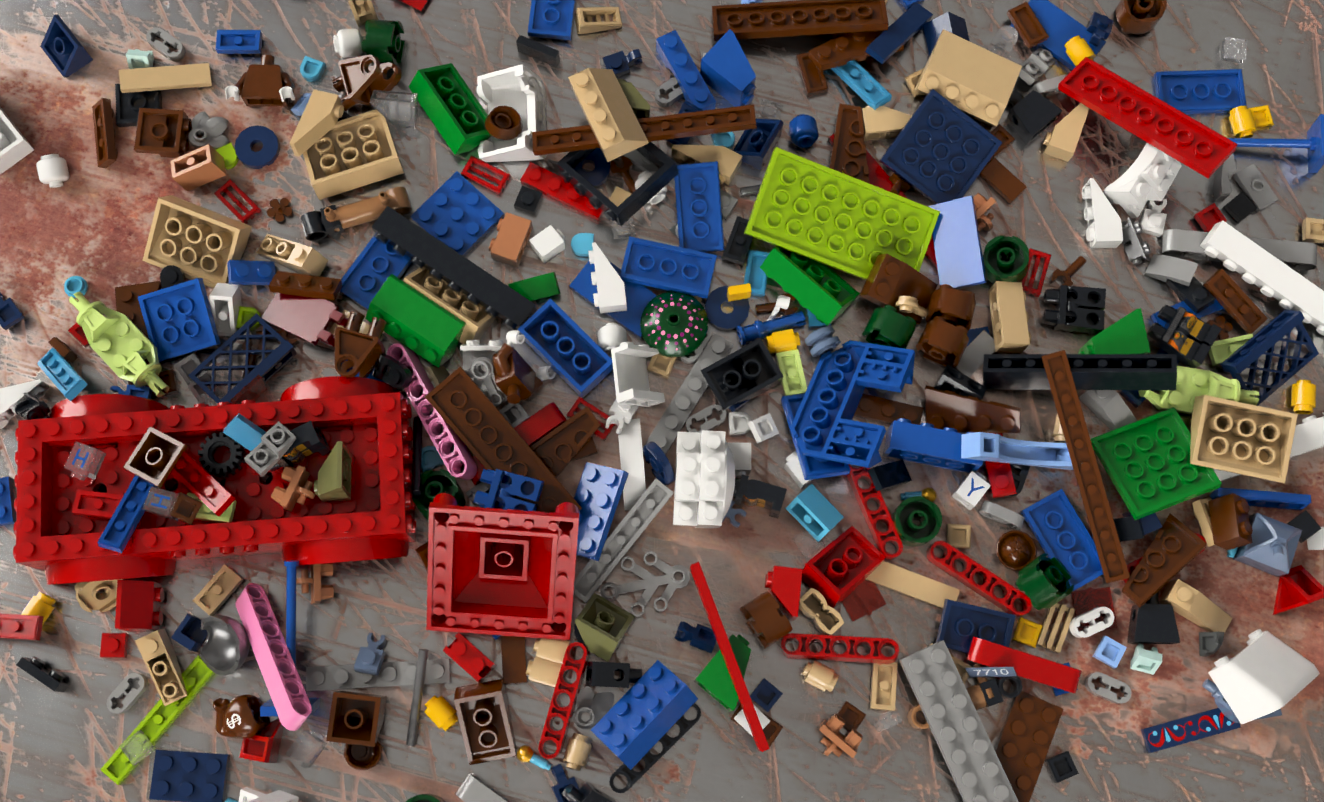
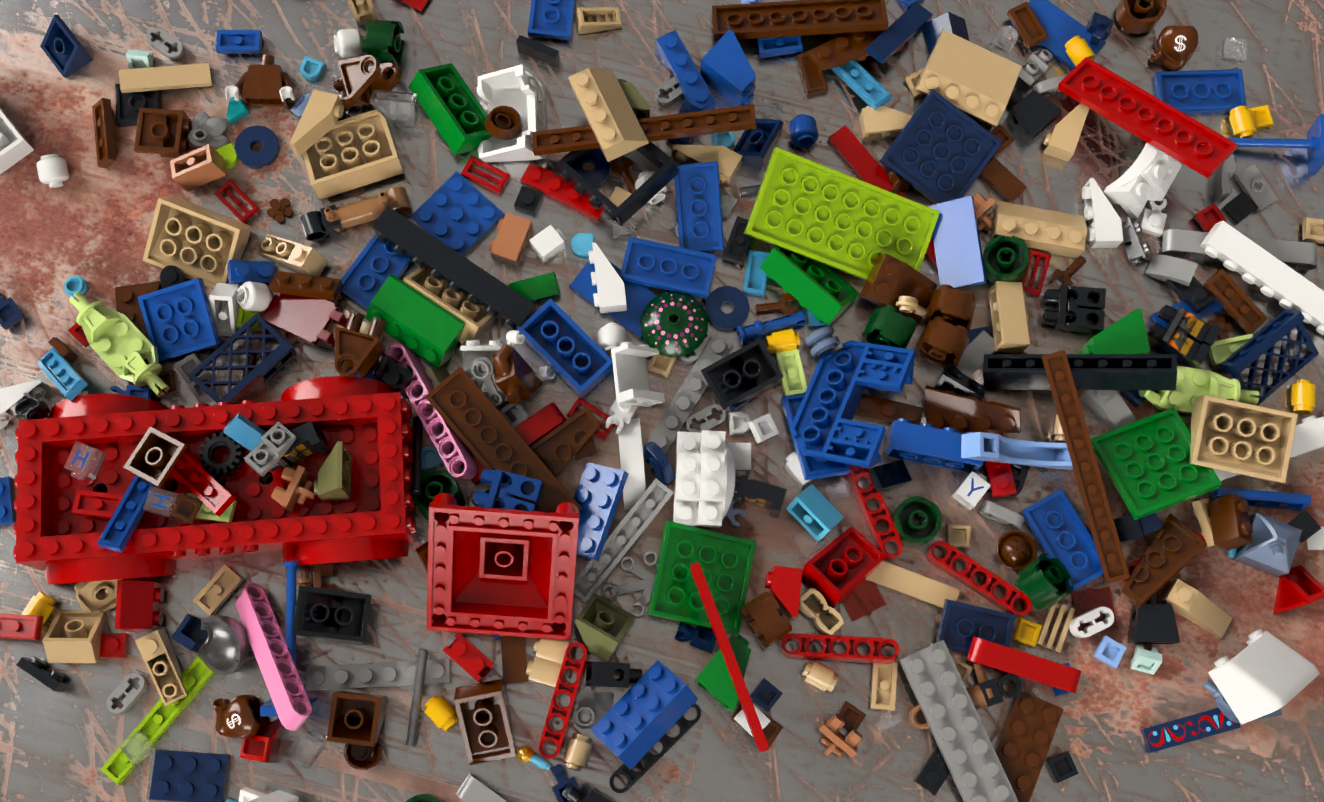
sand blue plate [354,633,386,676] -> none
dark blue plate [602,49,642,78] -> none
yellow tile [727,283,752,302] -> none
white hand [766,295,790,321] -> none
reddish brown wing [829,104,869,183] -> none
piece [900,487,937,502] -> none
sand blue sticker [965,667,1017,677] -> none
light grey beam [1085,672,1131,704] -> none
dark grey tile [1199,631,1224,657] -> none
none -> tan slope [42,610,107,664]
none -> teal tile [226,97,250,125]
none -> white head [236,281,272,312]
none -> black slope [291,586,371,645]
none -> green plate [647,521,756,634]
none -> blue plate [756,36,803,58]
none -> black plate [914,745,950,796]
none -> tan slope [990,201,1087,259]
none -> reddish brown piece [1150,26,1199,71]

